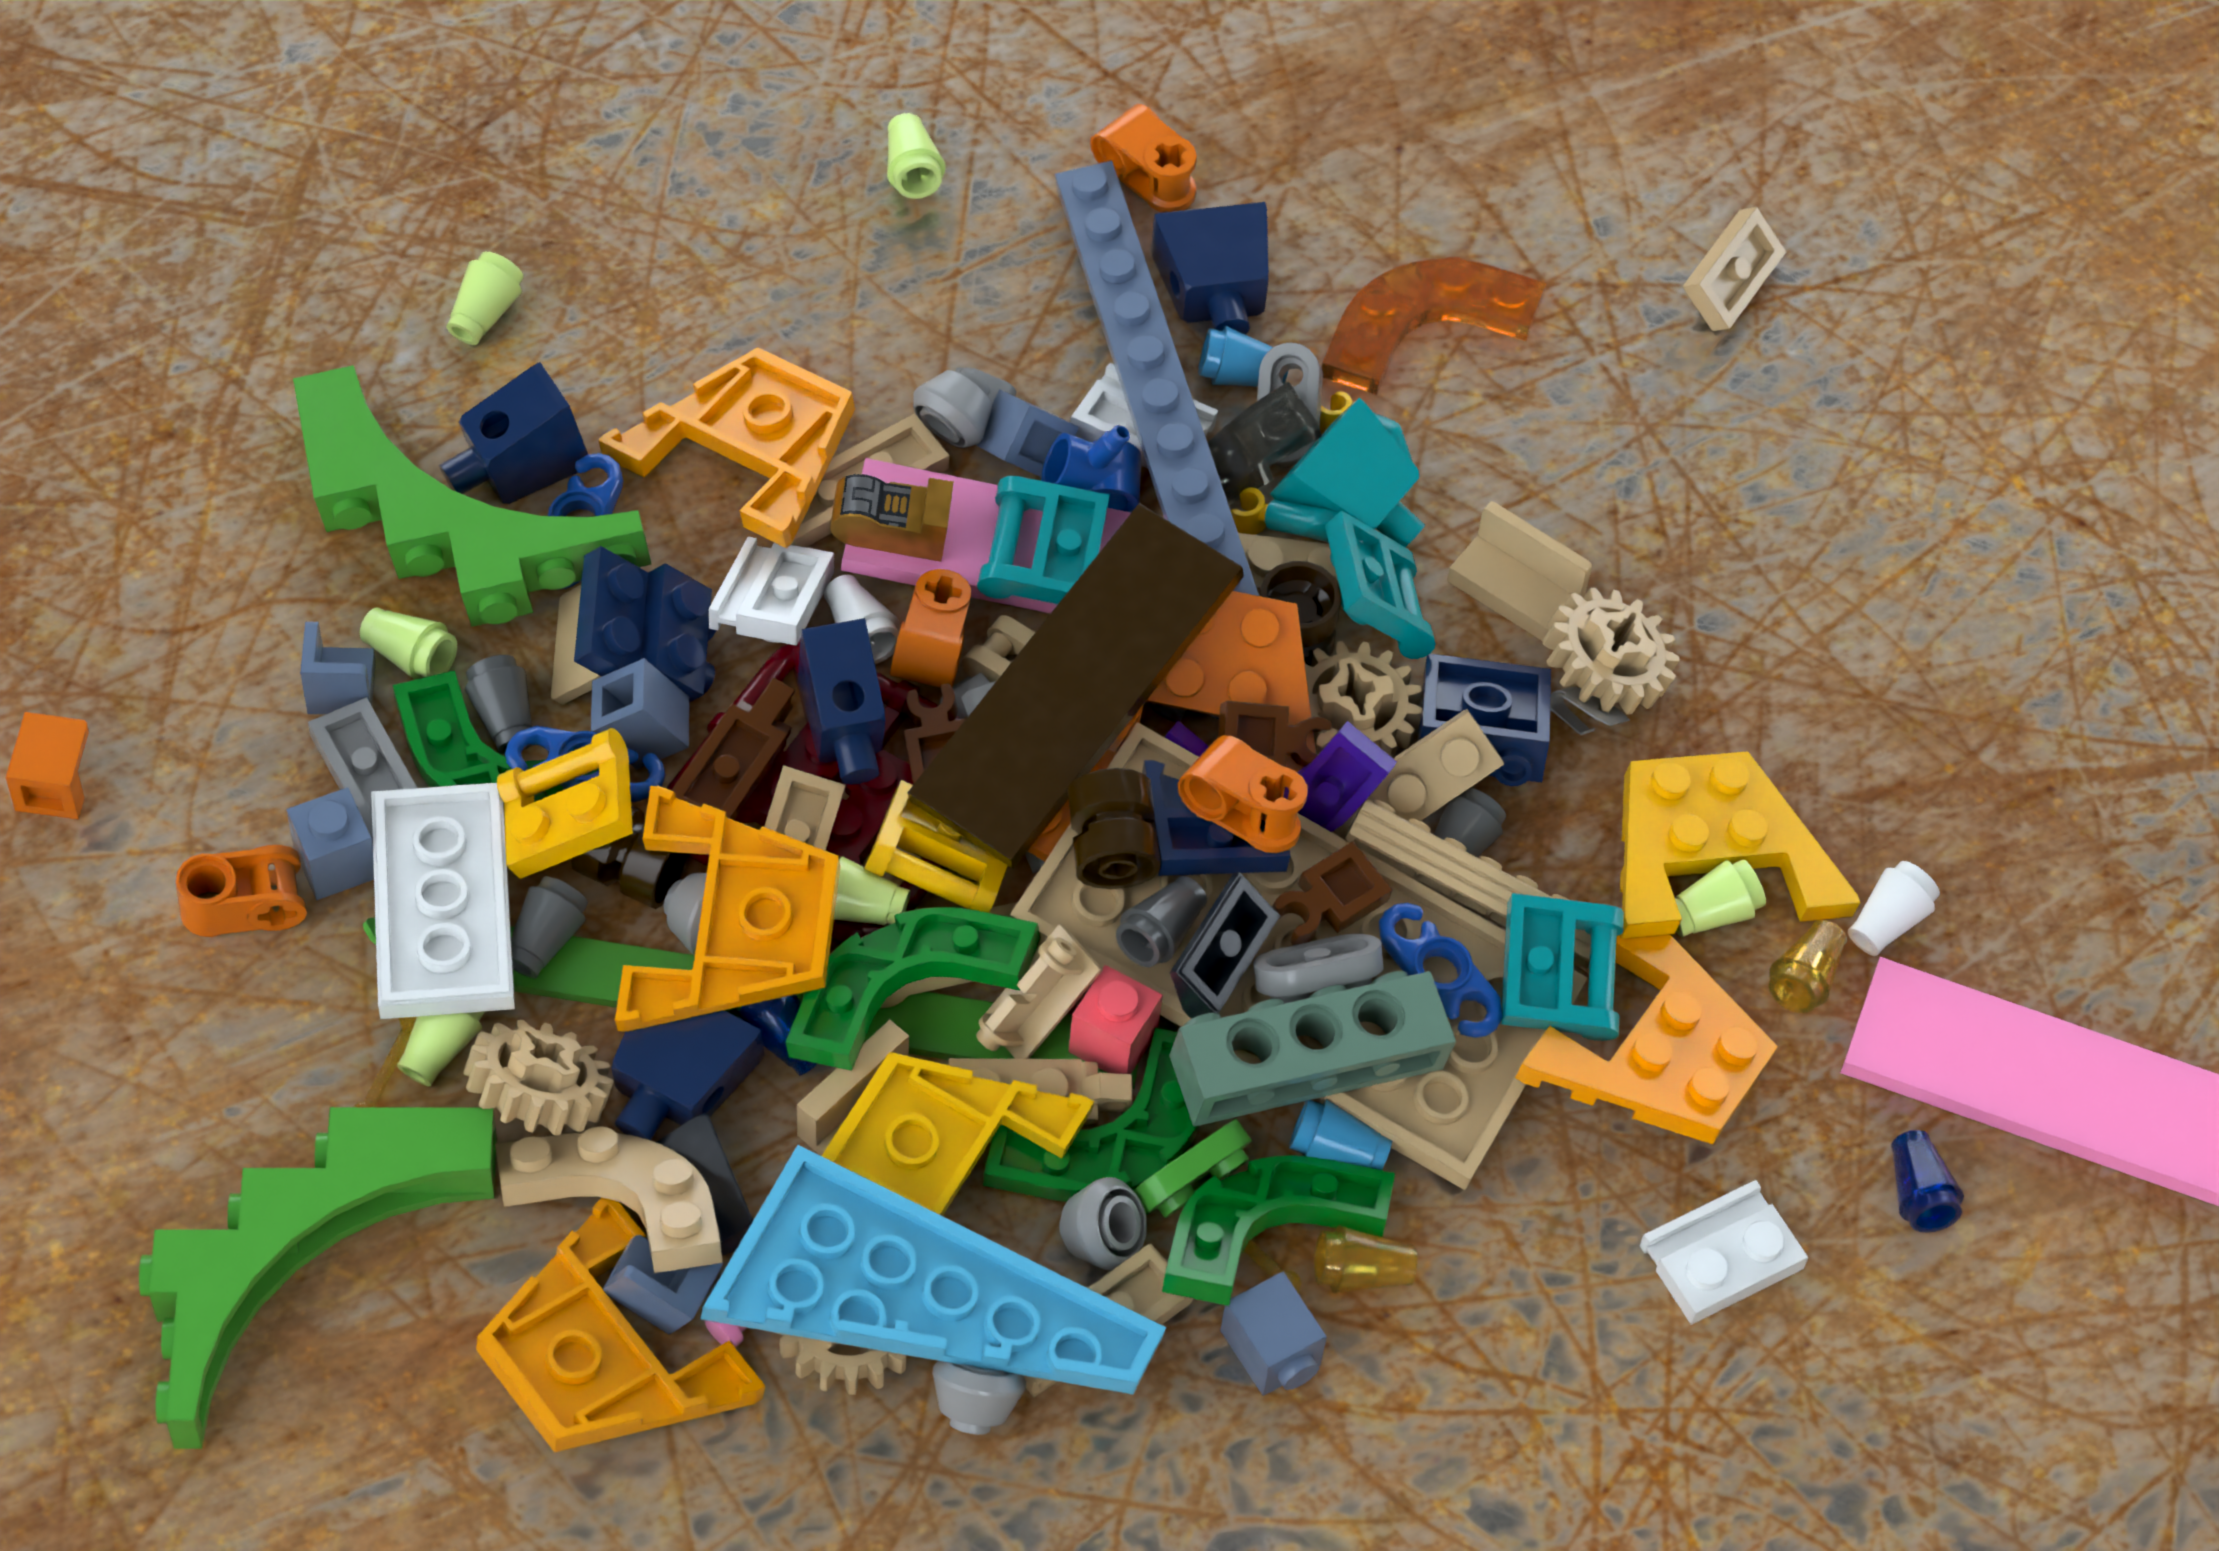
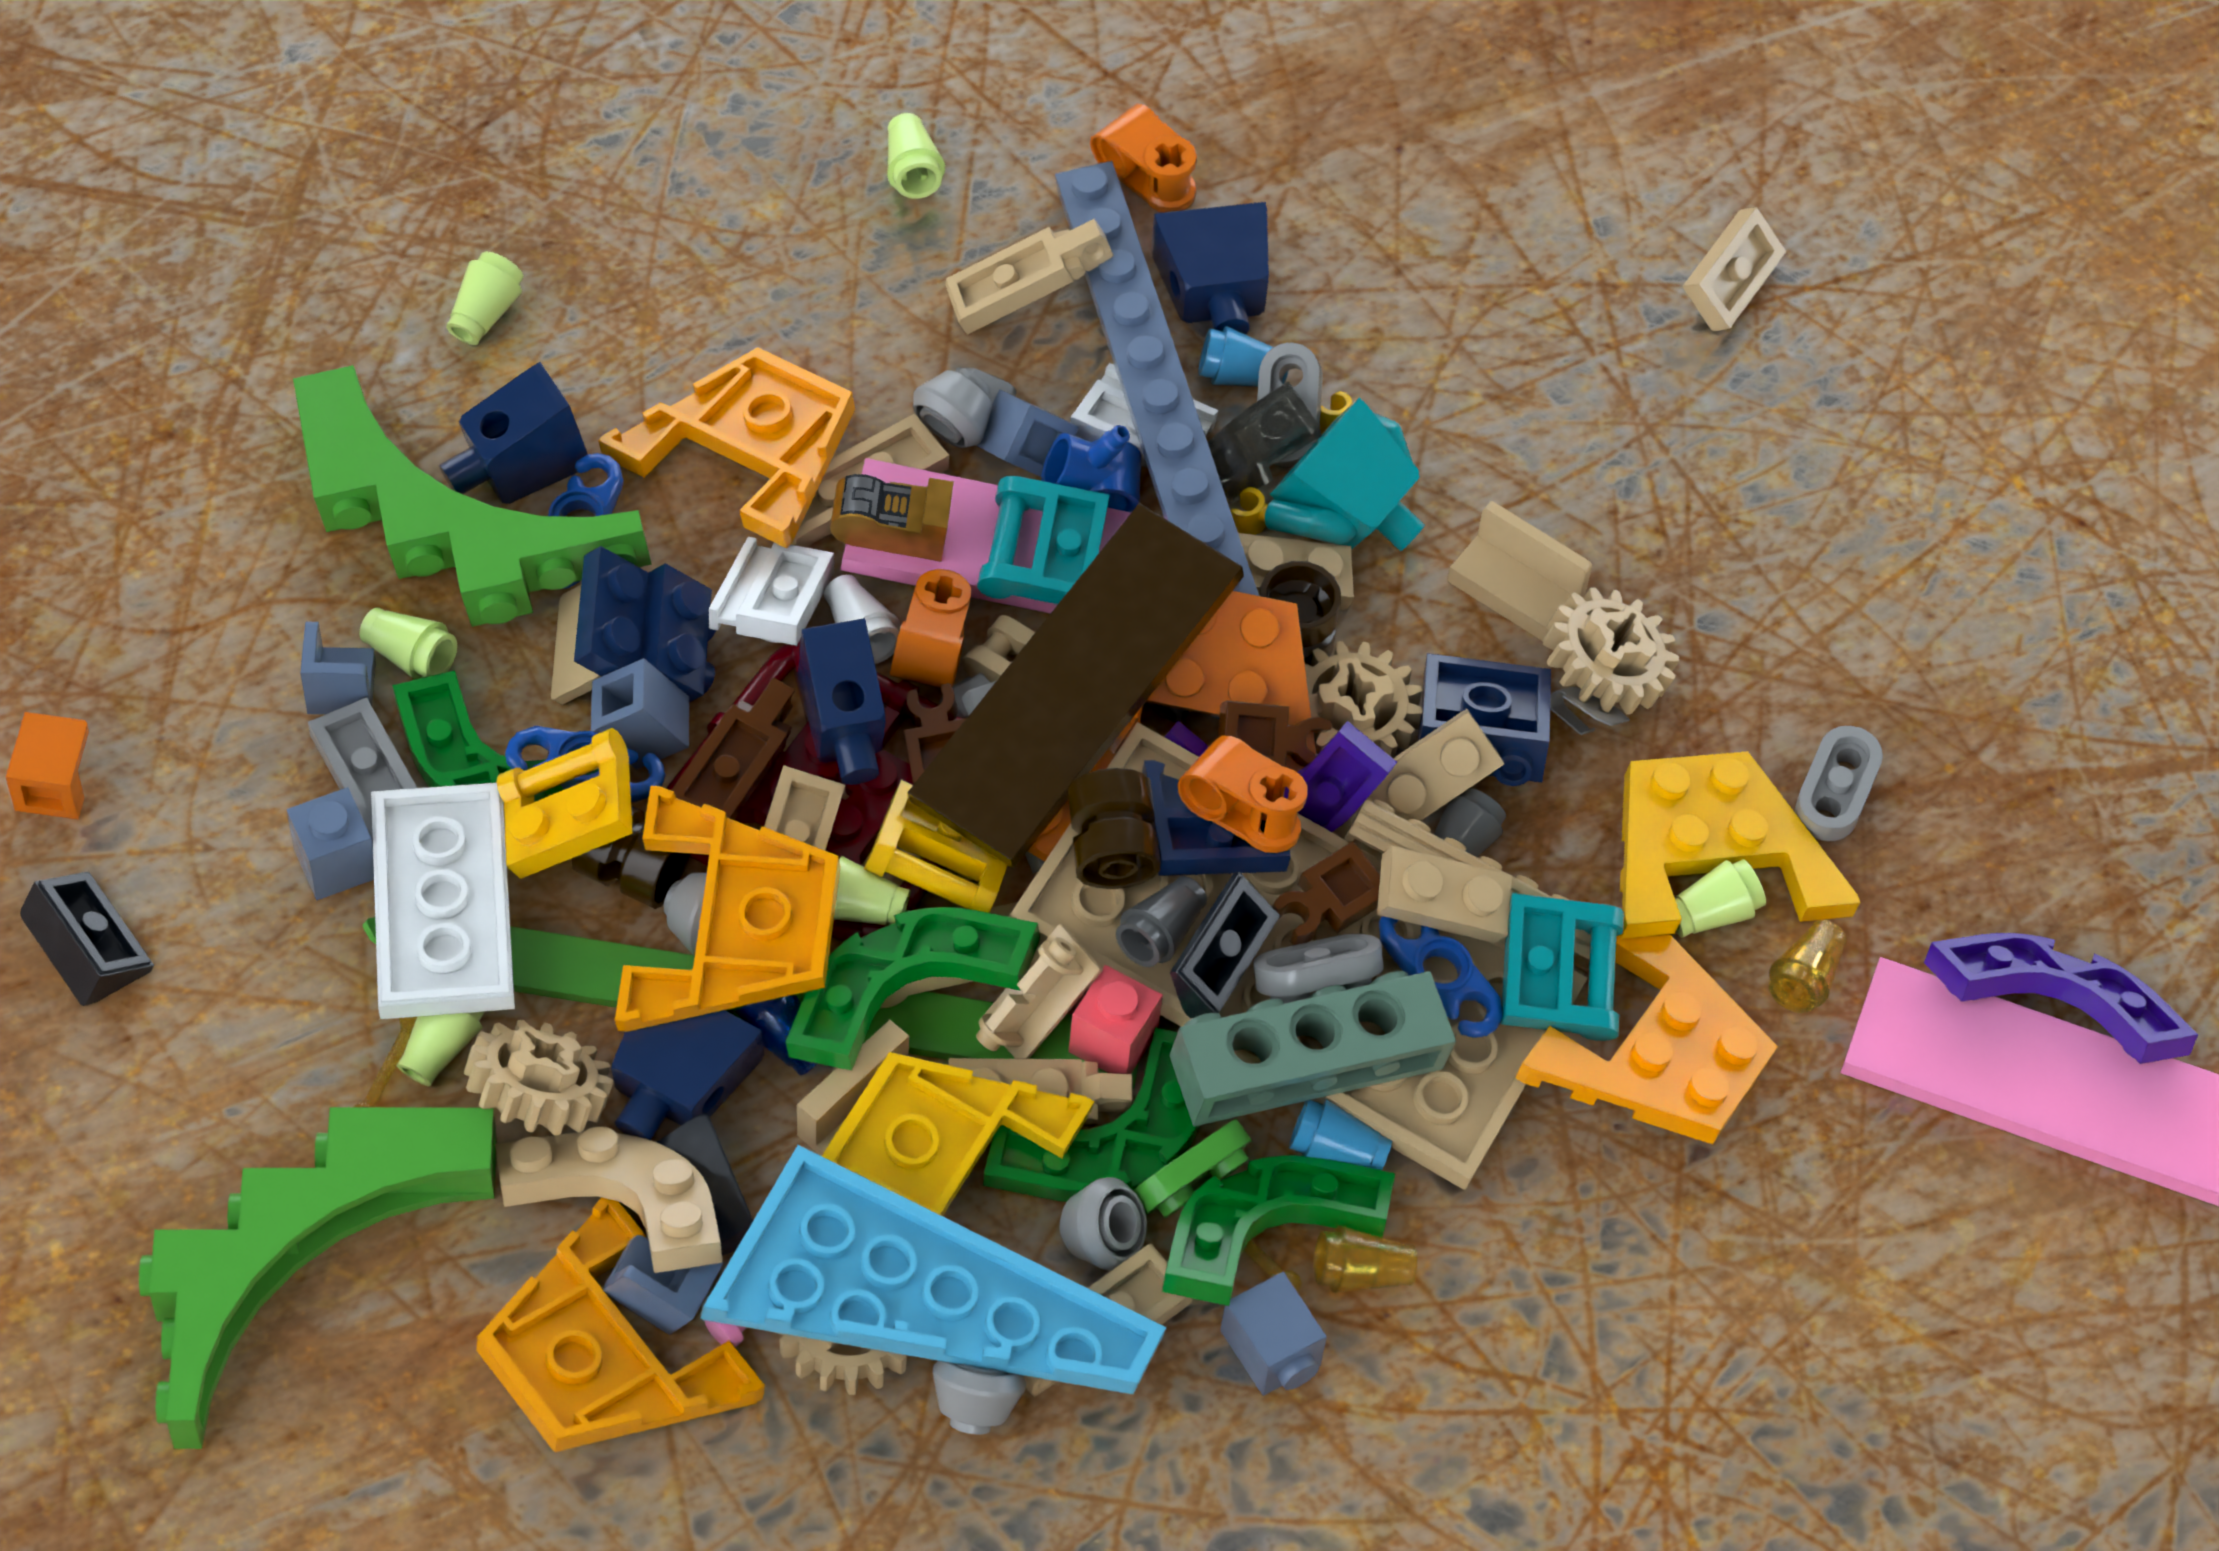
orange piece [176,845,307,937] -> none
dark grey cone [465,655,533,754] -> none
dark grey cone [511,876,588,978] -> none
clear orange plate [1321,257,1547,395] -> none
teal plate [1325,510,1436,659] -> none
white plate [1640,1180,1808,1325] -> none
white cone [1848,861,1940,956] -> none
clear blue cone [1891,1130,1964,1233] -> none
none -> black slope [20,871,154,1006]
none -> tan hinge [944,219,1113,335]
none -> tan plate [1377,846,1512,944]
none -> light grey plate [1795,726,1883,841]
none -> dark purple plate [1924,933,2198,1064]

